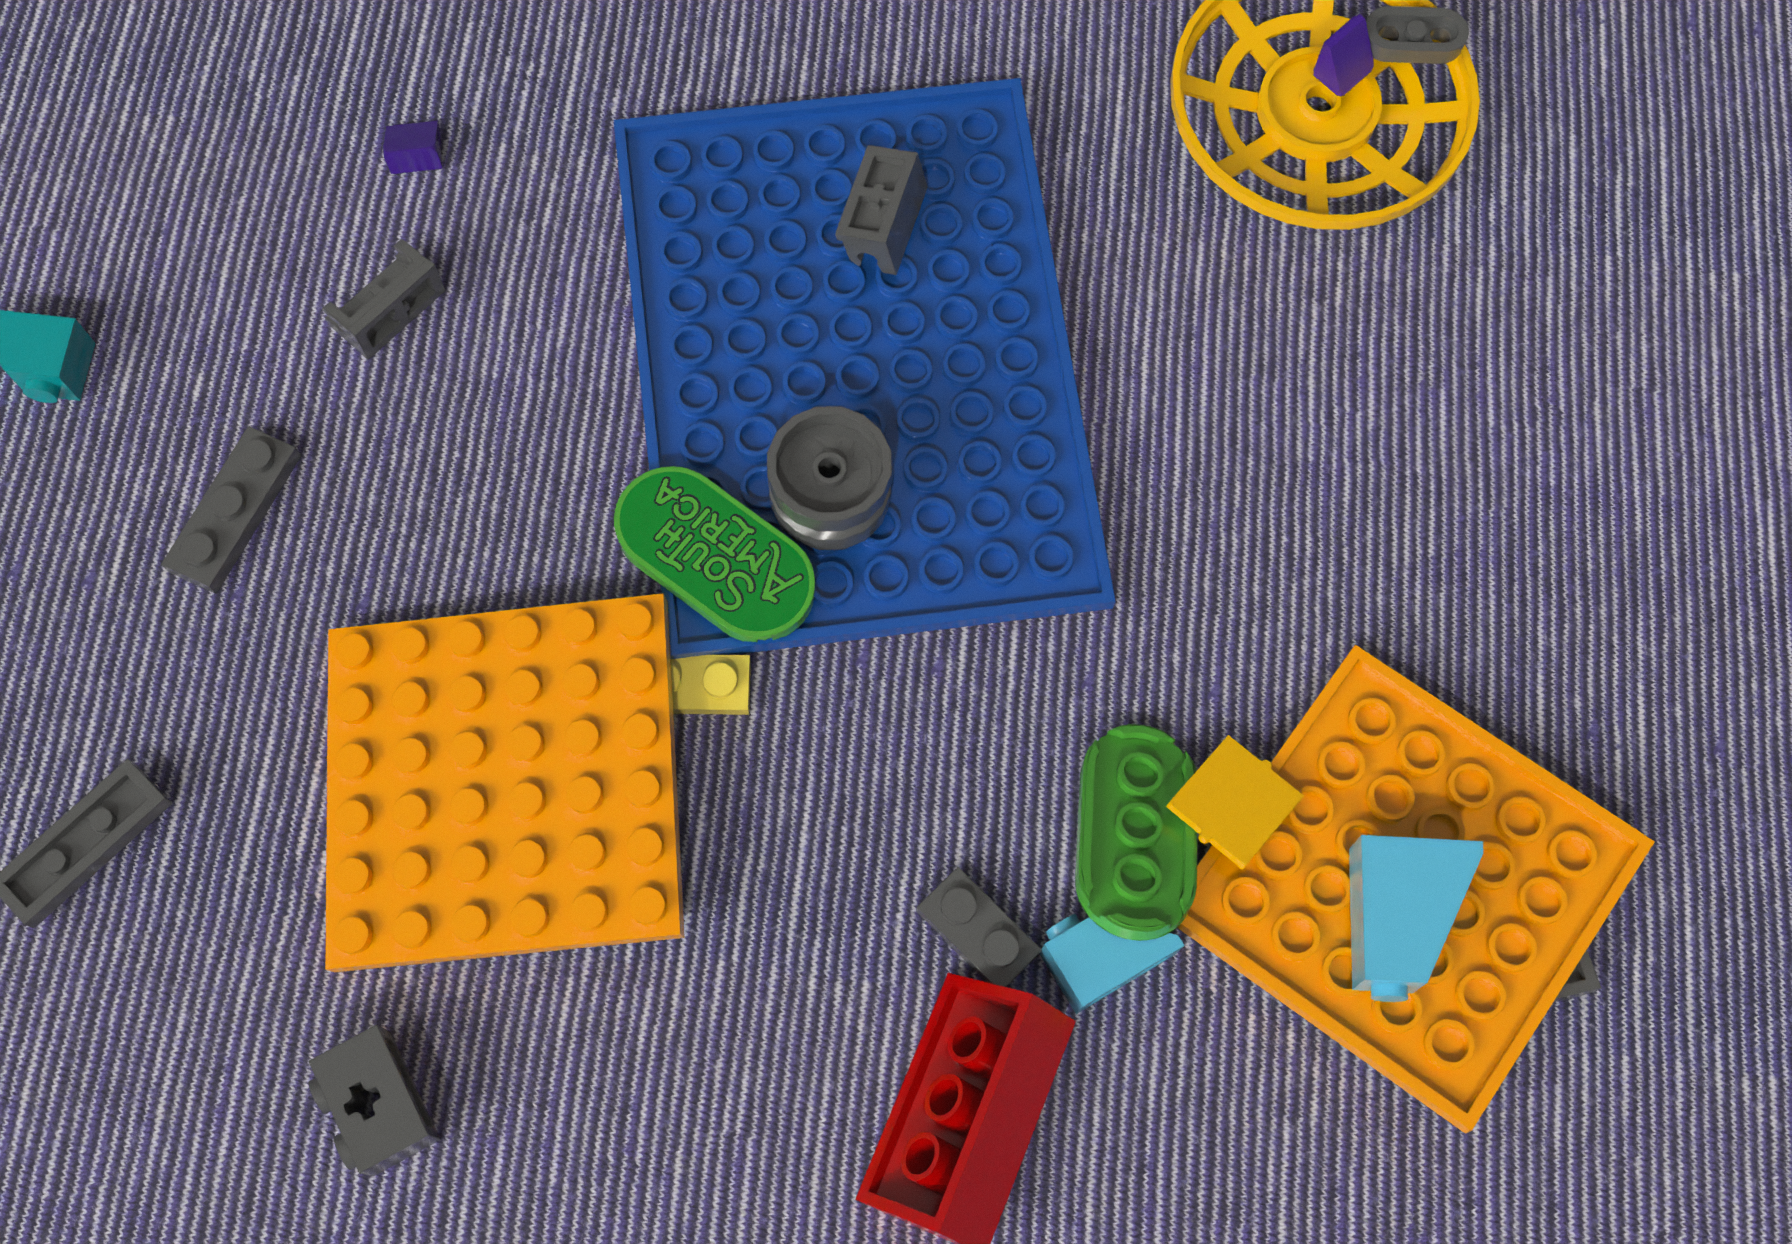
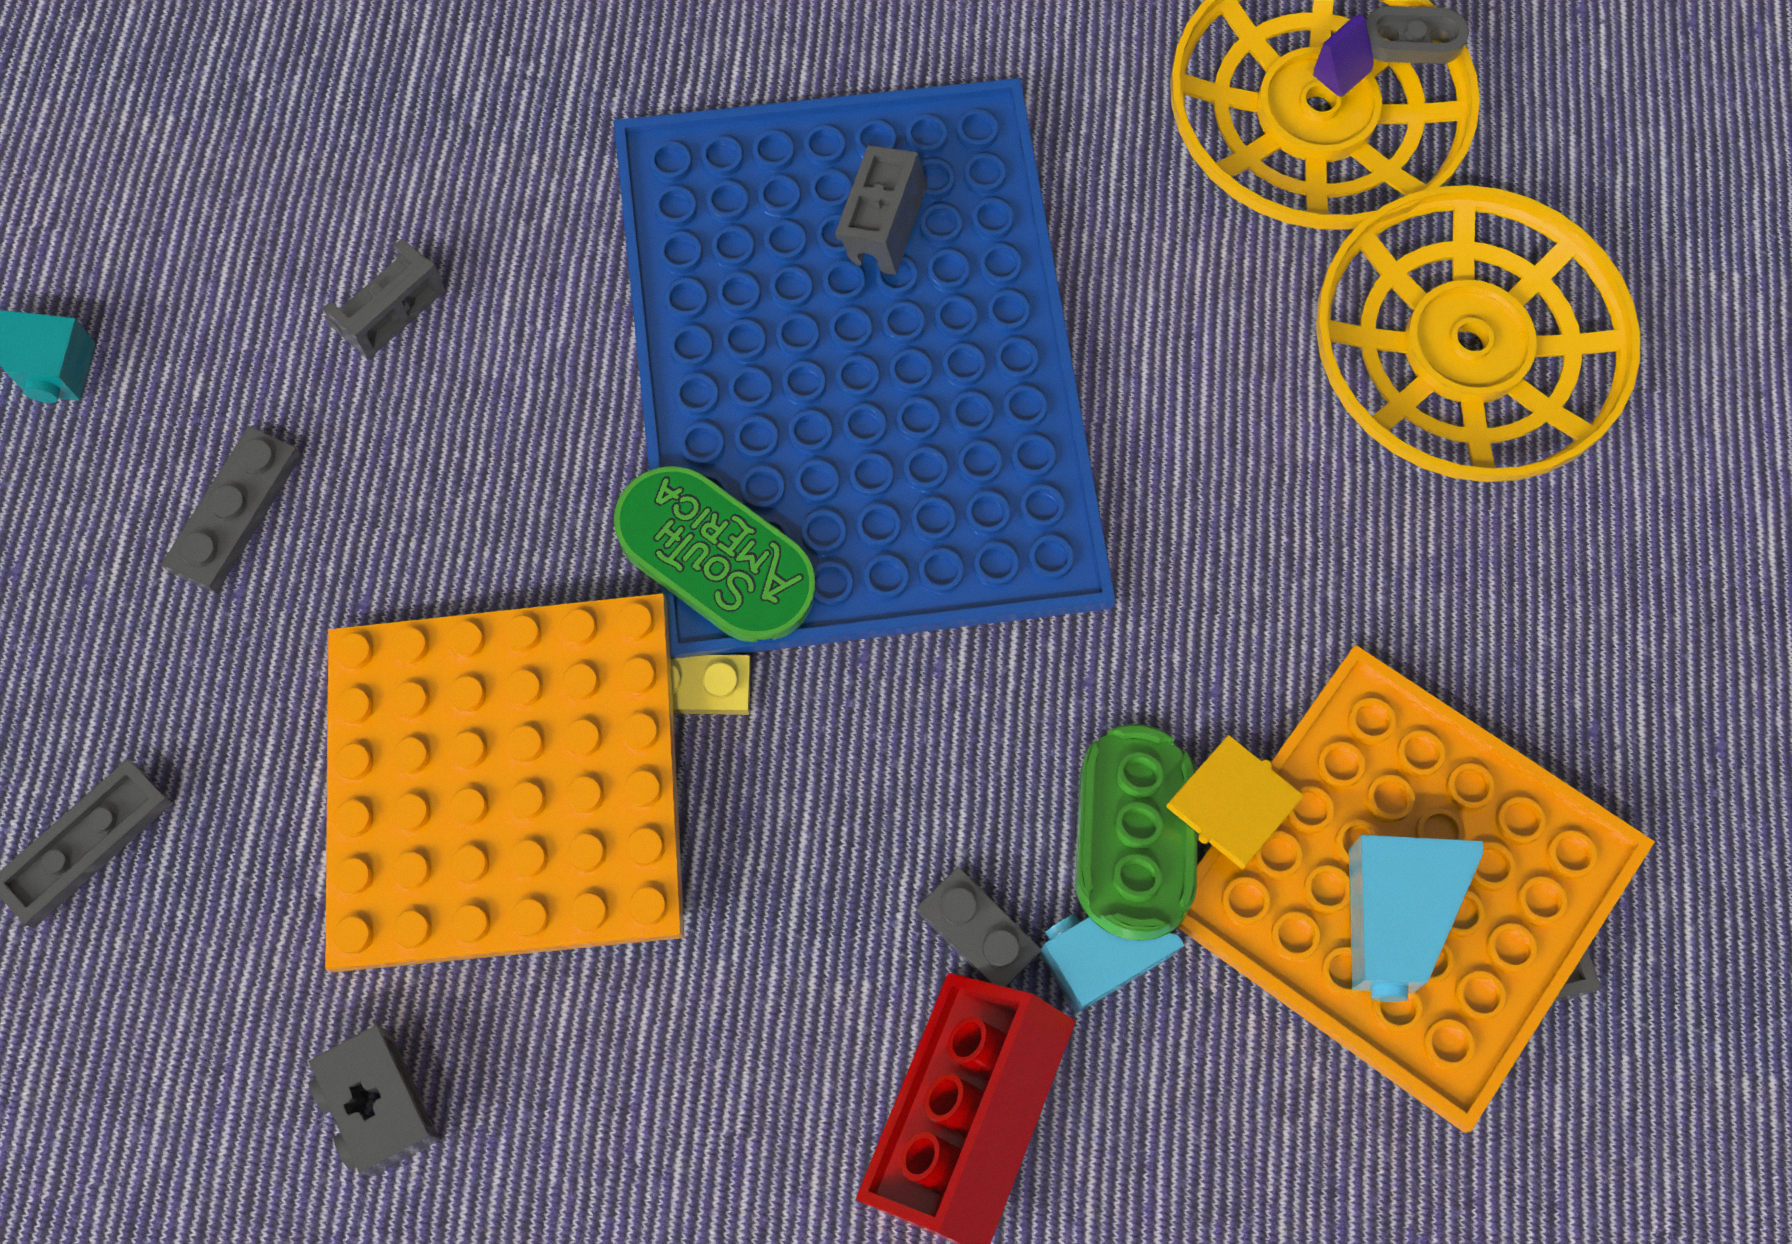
dark purple slope [383,120,443,174] -> none
dark grey wheel [767,406,892,550] -> none
none -> yellow dish [1316,185,1640,482]

